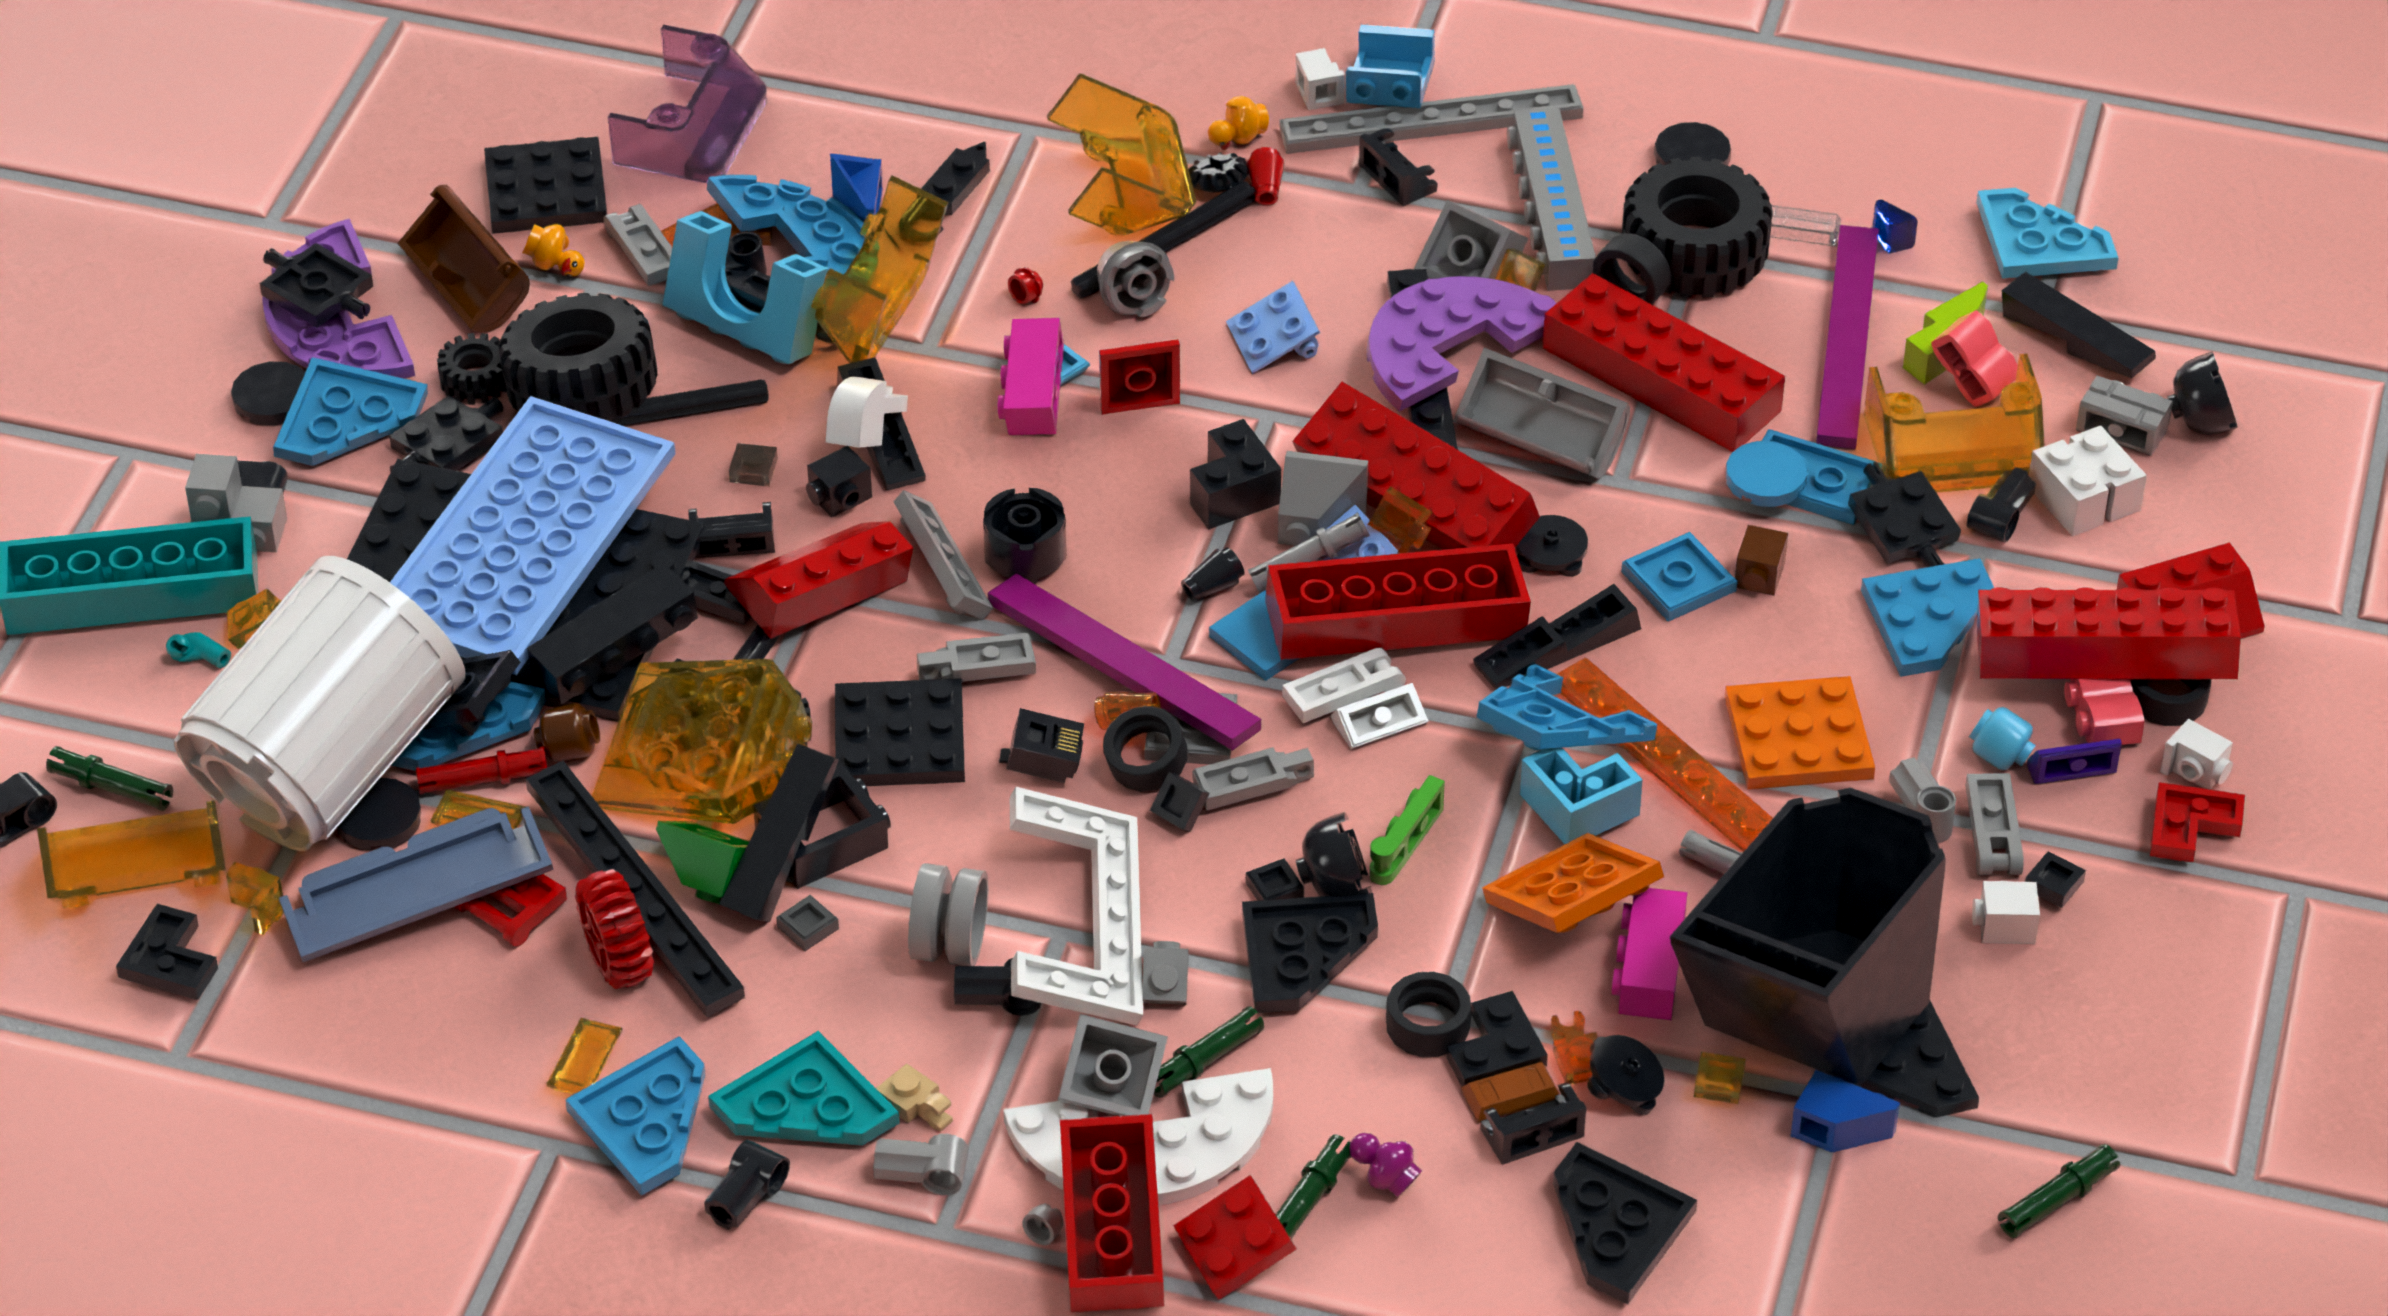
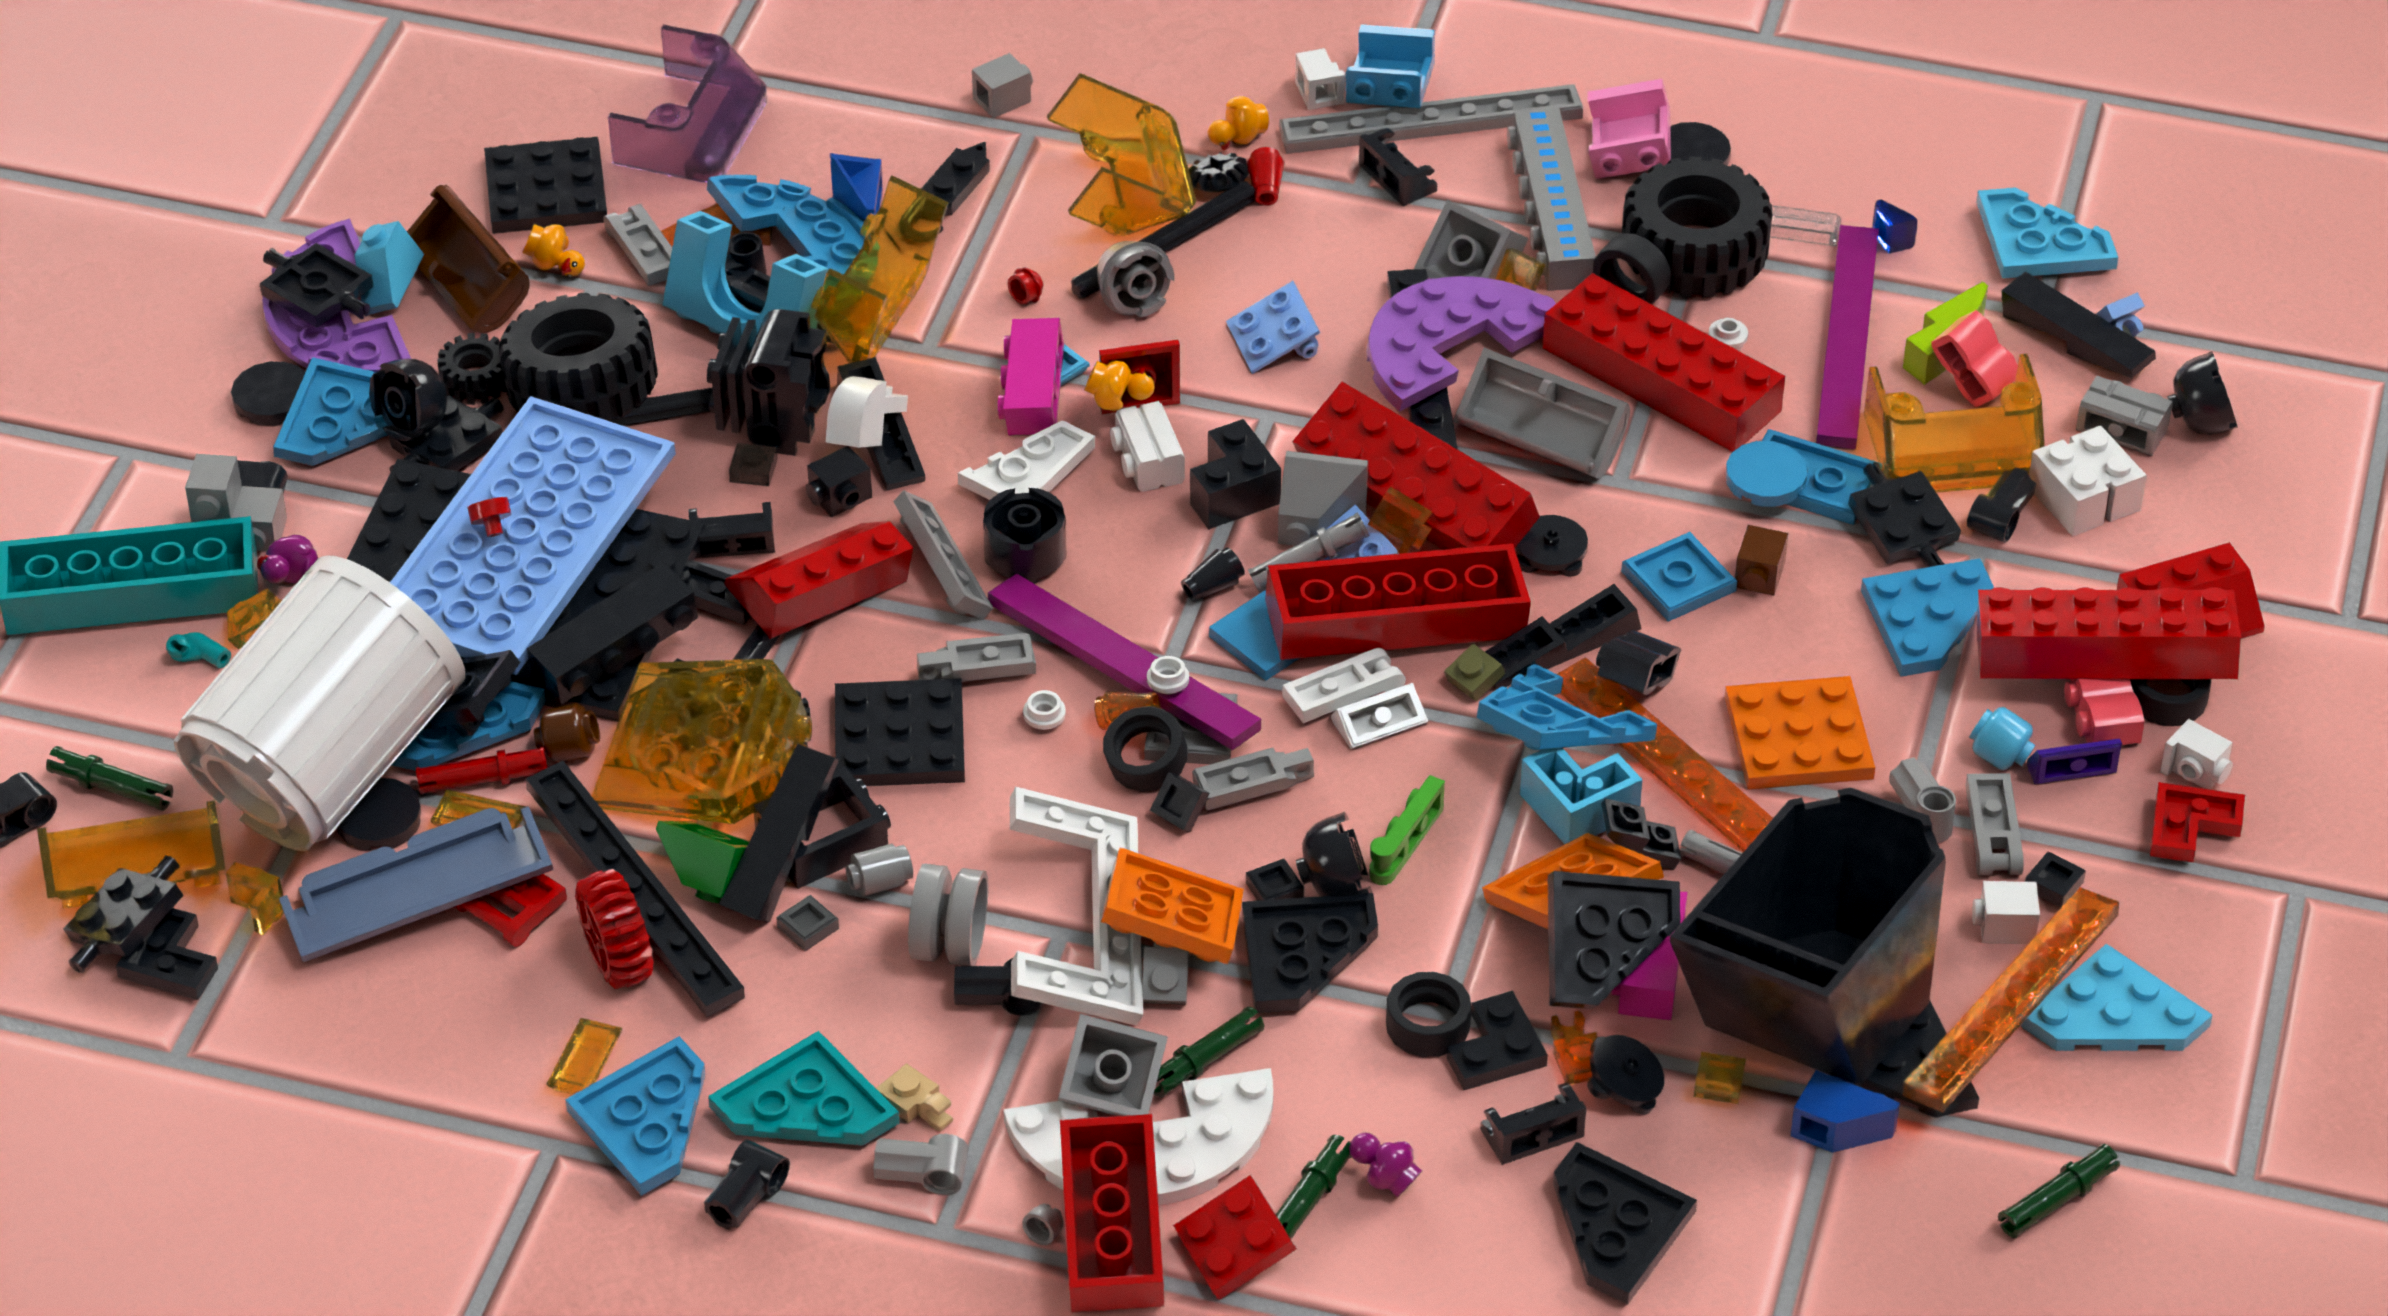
black piece [999,708,1084,783] -> none
dark orange tile [1461,1062,1560,1123] -> none
none -> black plate [63,855,184,973]
none -> magenta animal [257,535,318,584]
none -> medium azure slope [355,221,424,315]
none -> black cylinder [369,358,447,441]
none -> red tile [467,497,512,537]
none -> black piece [707,309,830,456]
none -> light grey brick [845,843,913,897]
none -> white wing [958,420,1095,500]
none -> light grey brick [972,53,1033,118]
none -> white plate [1023,690,1066,730]
none -> light orange animal [1084,360,1155,411]
none -> orange plate [1101,847,1244,965]
none -> white brick [1110,401,1185,492]
none -> white plate [1147,656,1189,695]
none -> olive plate [1444,644,1505,701]
none -> black plate [1548,871,1681,1009]
none -> bright pink panel [1588,79,1671,179]
none -> black brick [1596,629,1681,695]
none -> black slope [1601,798,1681,870]
none -> white plate [1708,318,1748,351]
none -> clear orange plate [1903,887,2119,1112]
none -> medium azure plate [2021,944,2213,1051]
none -> light blue tile [2096,292,2145,337]

